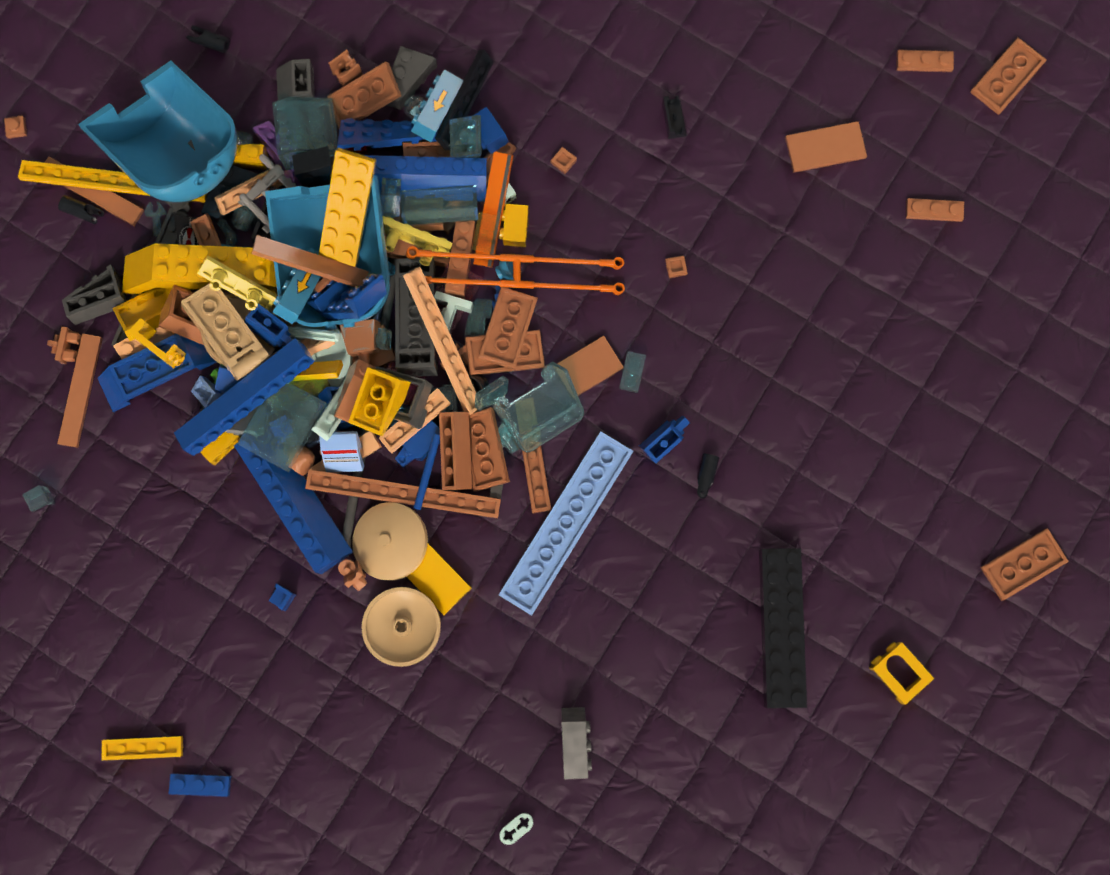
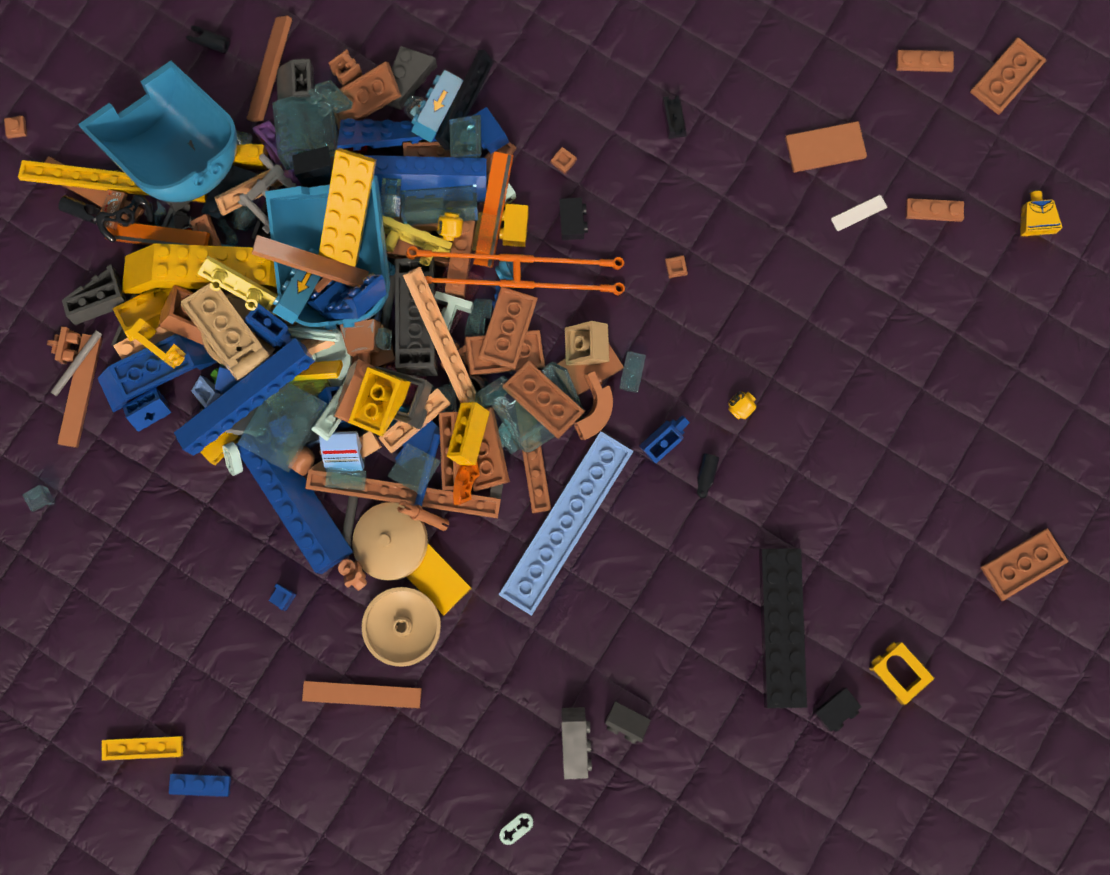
none -> light grey bar [51,331,102,396]
none -> black piece [96,195,154,243]
none -> nougat tile [101,190,127,230]
none -> orange tile [105,223,210,246]
none -> blue brick [122,387,171,432]
none -> light aqua beam [222,442,243,476]
none -> nougat tile [247,16,292,122]
none -> nougat tile [302,681,422,708]
none -> clear light blue plate [307,80,352,117]
none -> clear light blue plate [325,467,367,491]
none -> clear light blue slope [388,443,441,495]
none -> nougat pin [397,500,449,531]
none -> yellow head [437,212,463,241]
none -> yellow brick [447,402,490,465]
none -> orange tile [453,462,480,505]
none -> nougat tile [502,360,585,439]
none -> black brick [559,197,588,240]
none -> tan slope [565,321,609,365]
none -> nougat arch [573,371,613,440]
none -> dark grey slope [604,702,651,744]
none -> yellow head [728,391,757,420]
none -> black brick [813,688,862,732]
none -> white sticker [831,195,887,231]
none -> yellow torso [1020,191,1062,236]

